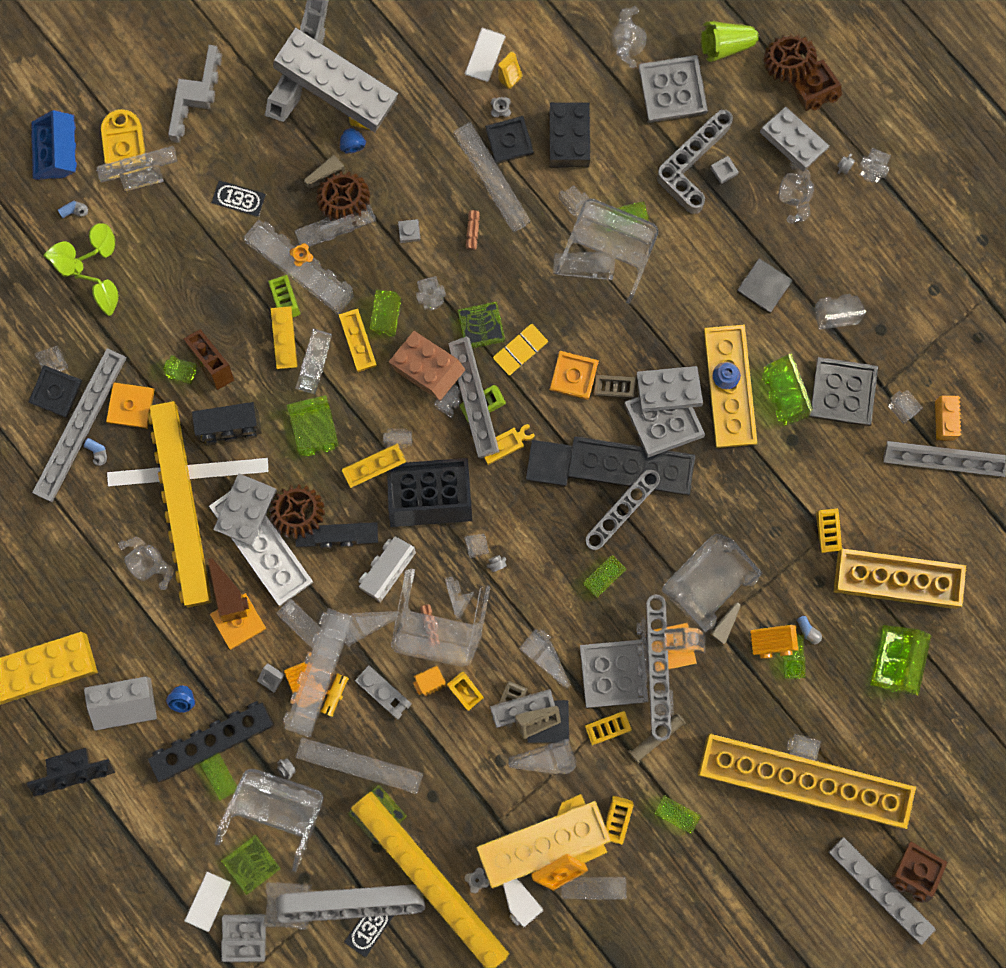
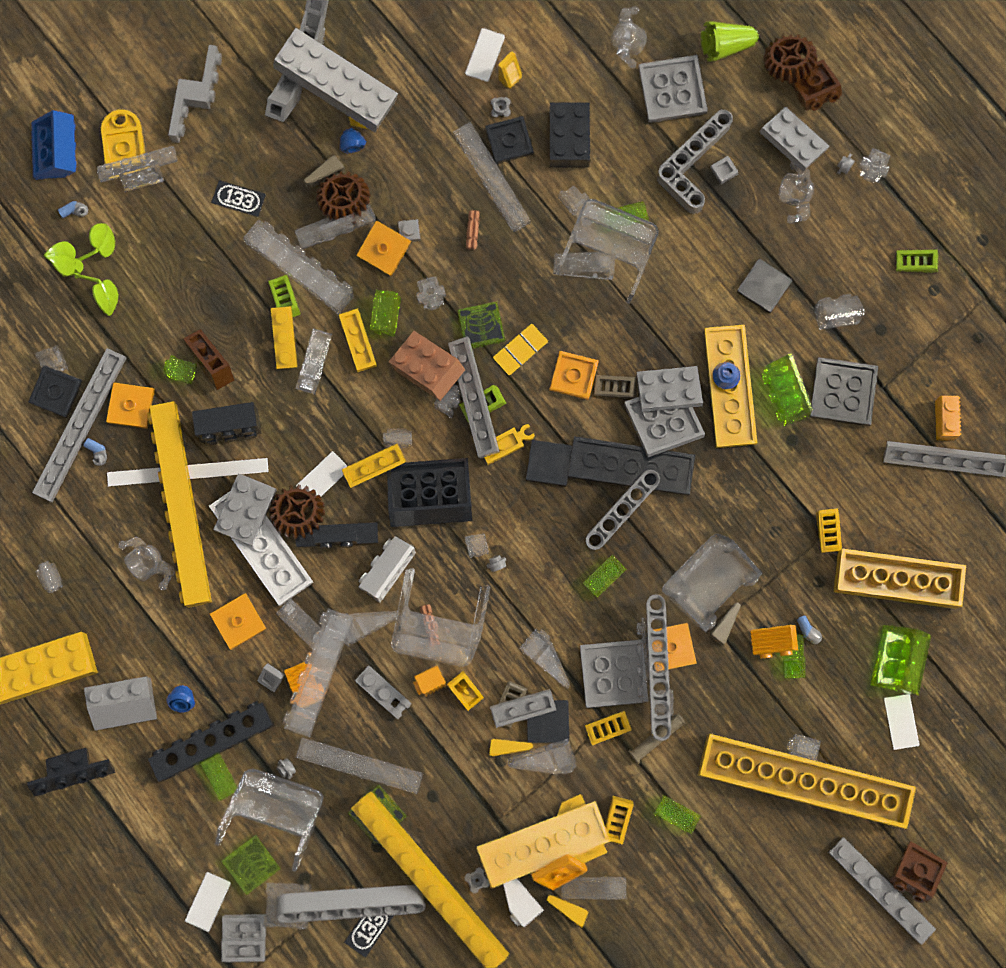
reddish brown slope [208,558,249,623] -> none
clear neon green panel [287,395,339,457] -> none
light orange plate [290,244,313,267] -> none
yellow pin [320,673,349,717] -> none
clear slope [445,576,475,620] -> none
dark tan slope [514,706,561,739] -> none
clear slope [664,627,706,653] -> none
clear brick [888,390,923,425] -> none
none -> clear brick [35,561,63,593]
none -> white sticker [296,451,347,496]
none -> light orange plate [357,220,412,276]
none -> yellow slope [489,739,533,756]
none -> yellow slope [547,895,588,927]
none -> white sticker [884,694,919,750]
none -> lime slope [896,250,938,272]

